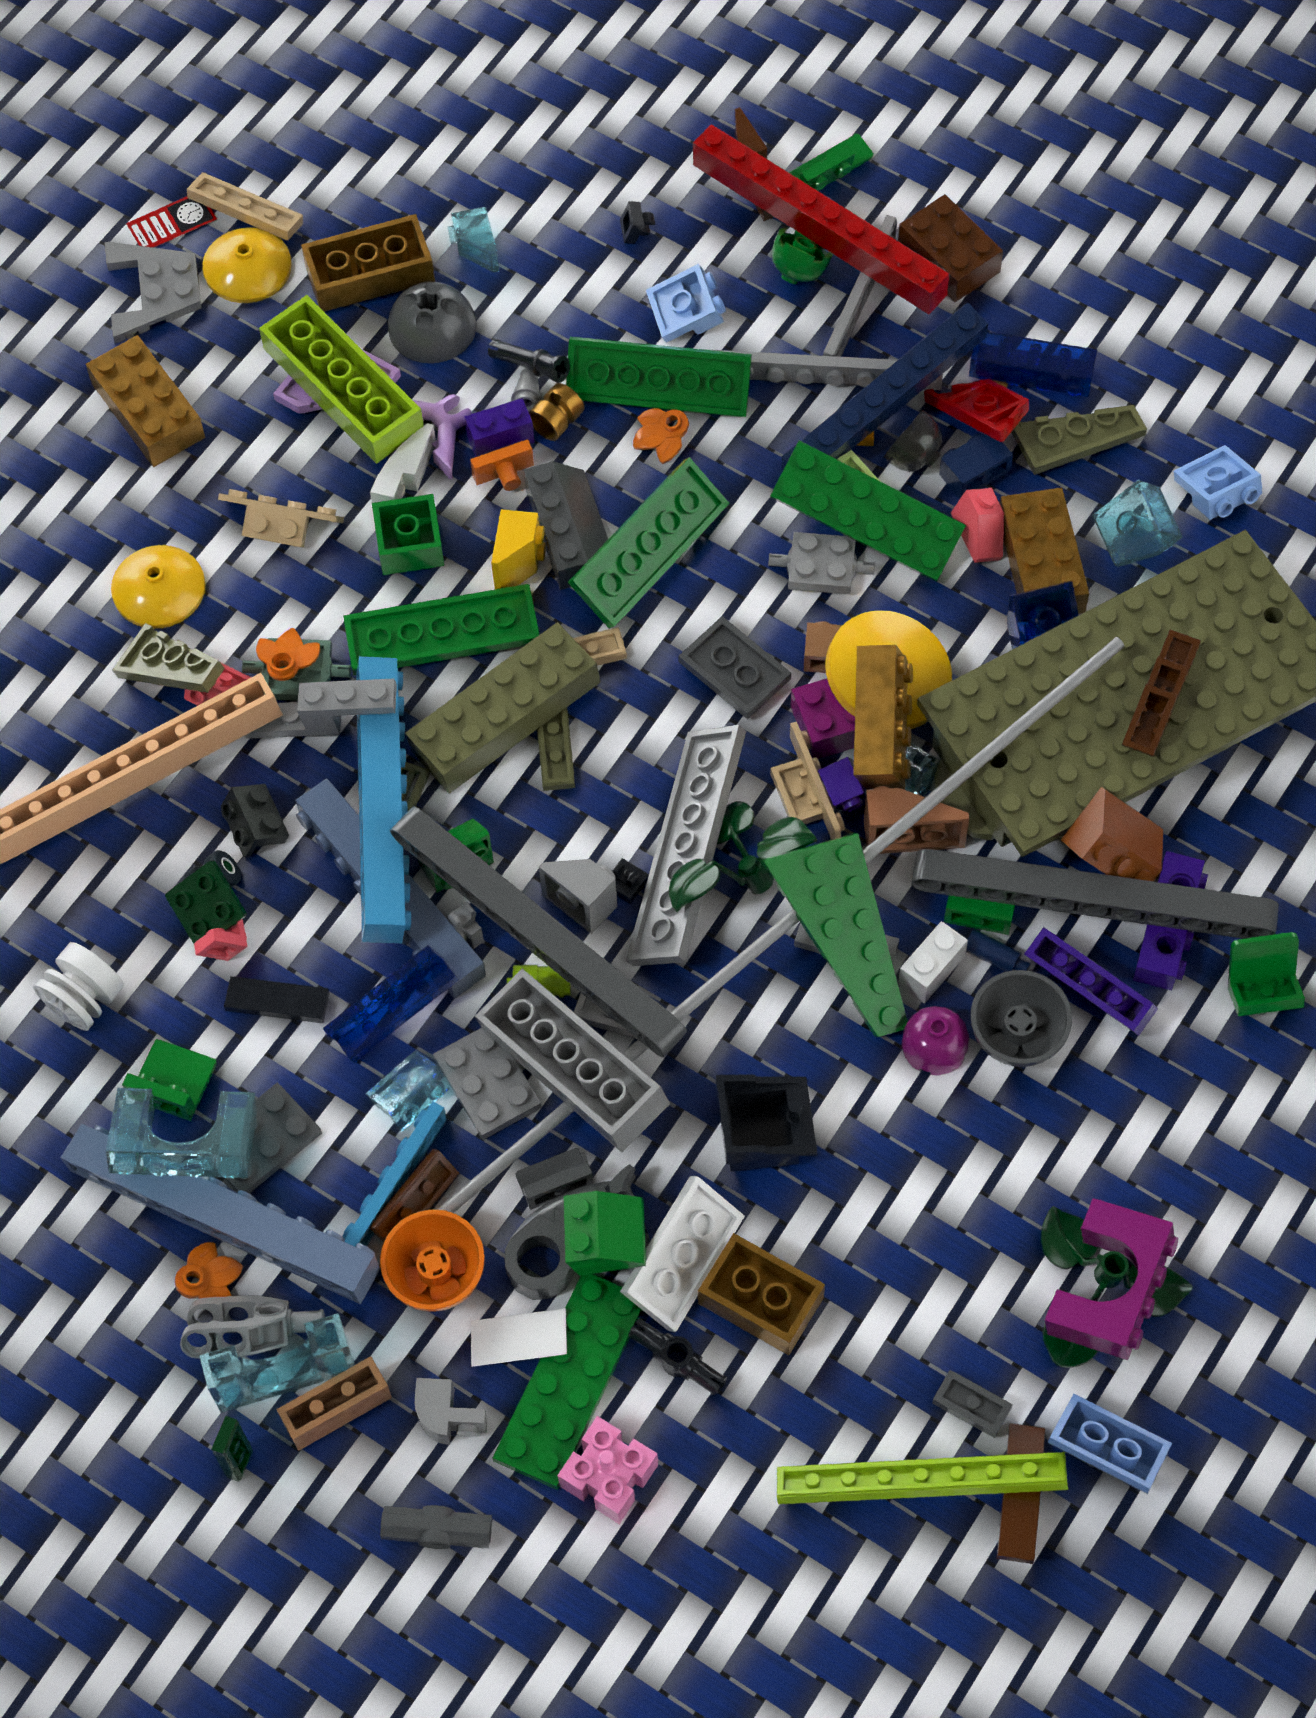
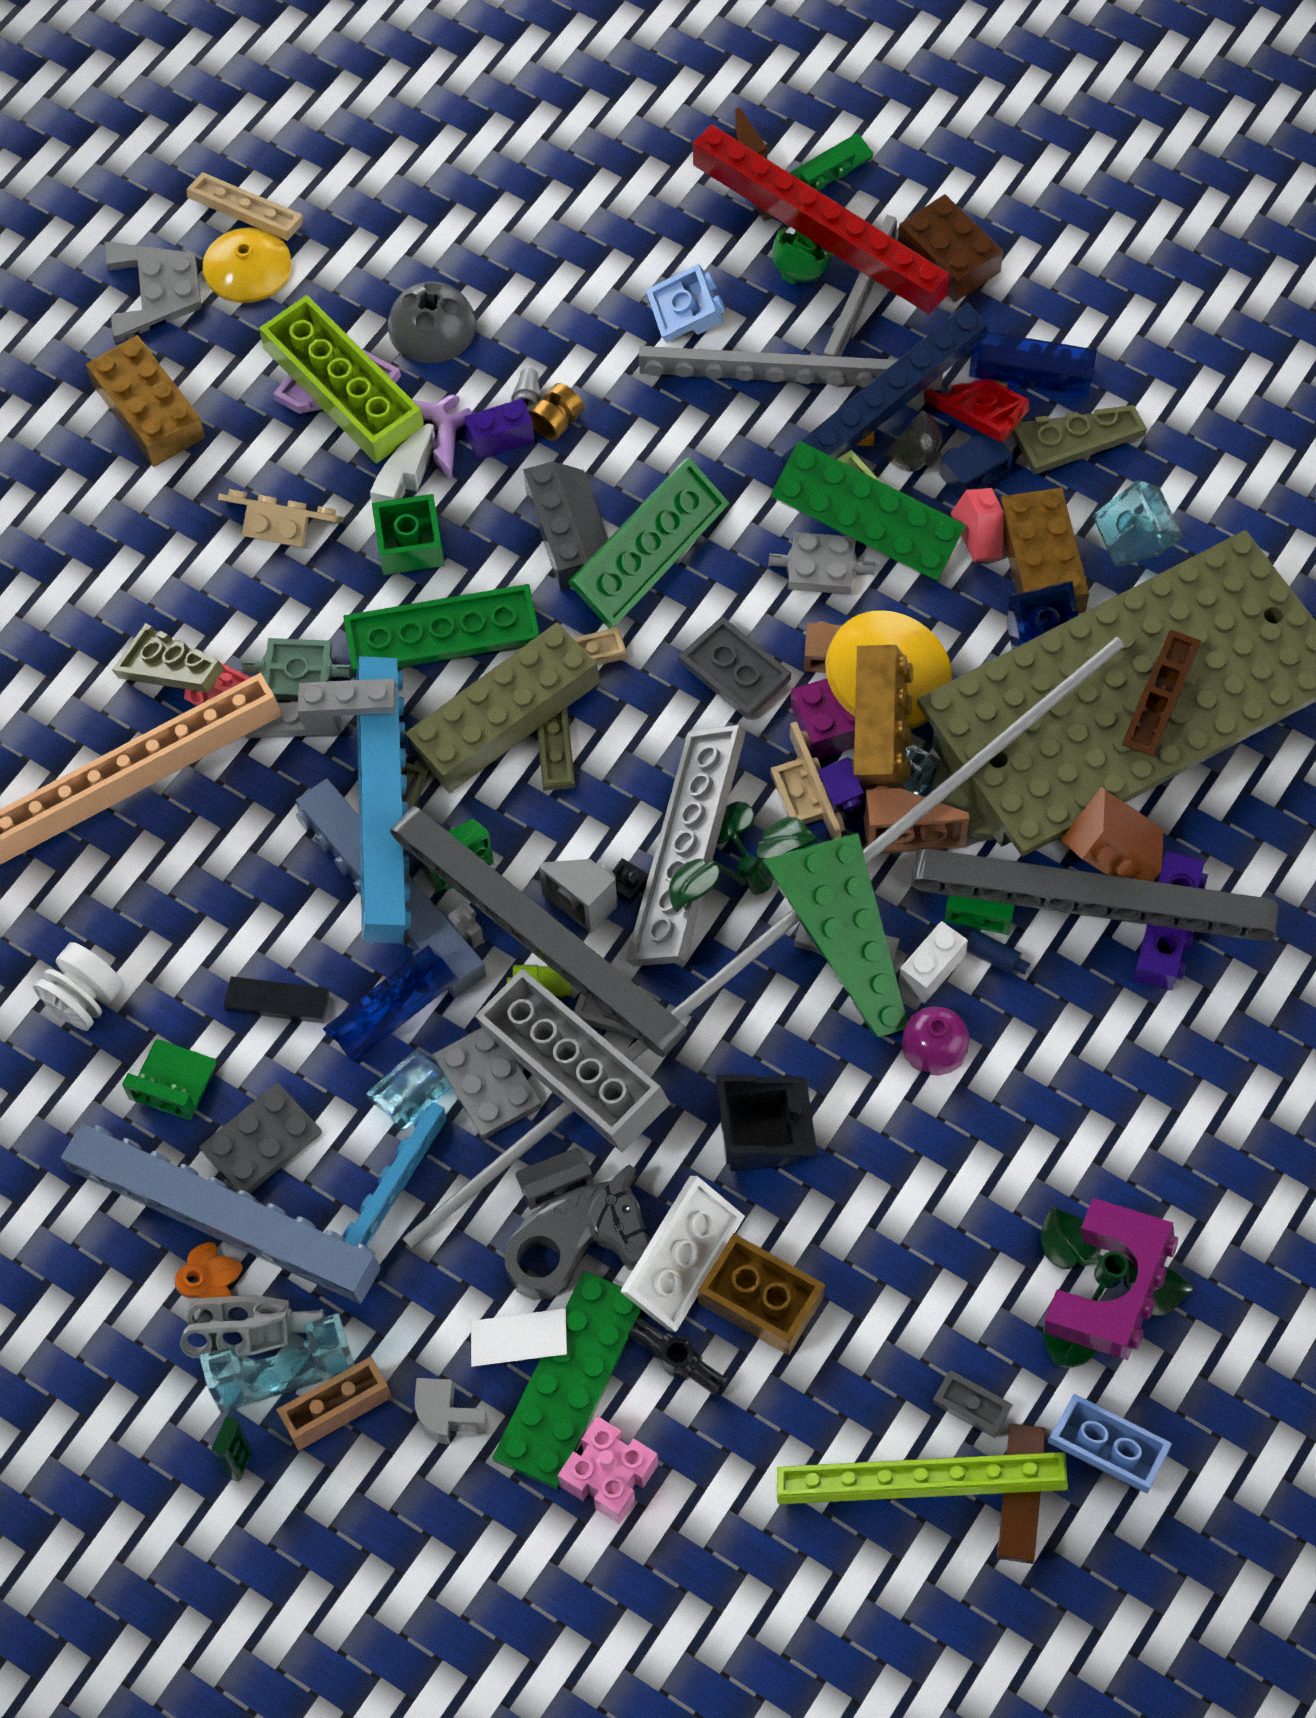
clear light blue arch [106,1088,257,1178] -> none
yellow dish [111,545,205,629] -> none
sticker [126,196,217,248] -> none
dark green plate [165,850,247,944] -> none
coral bracket [194,919,247,961] -> none
pearl dark grey bracket [221,784,289,857] -> none
orange plate [256,628,320,681] -> none
pearl gold brick [301,214,435,312] -> none
reddish brown tile [370,1149,459,1243] -> none
orange piece [380,1210,484,1312] -> none
dark grey piece [380,1505,492,1549] -> none
clear light blue slope [447,207,499,273] -> none
orange tile [470,439,534,491] -> none
black pin [488,339,570,383] -> none
yellow slope [491,509,546,589] -> none
green slope [564,1191,646,1276] -> none
green plate [566,337,752,417] -> none
black tile [620,201,655,244] -> none
orange plate [633,408,689,464] -> none
dark grey piece [971,970,1072,1067] -> none
dark purple brick [1024,927,1158,1036] -> none
light blue plate [1173,445,1262,520] -> none
green bracket [1227,932,1305,1016] -> none

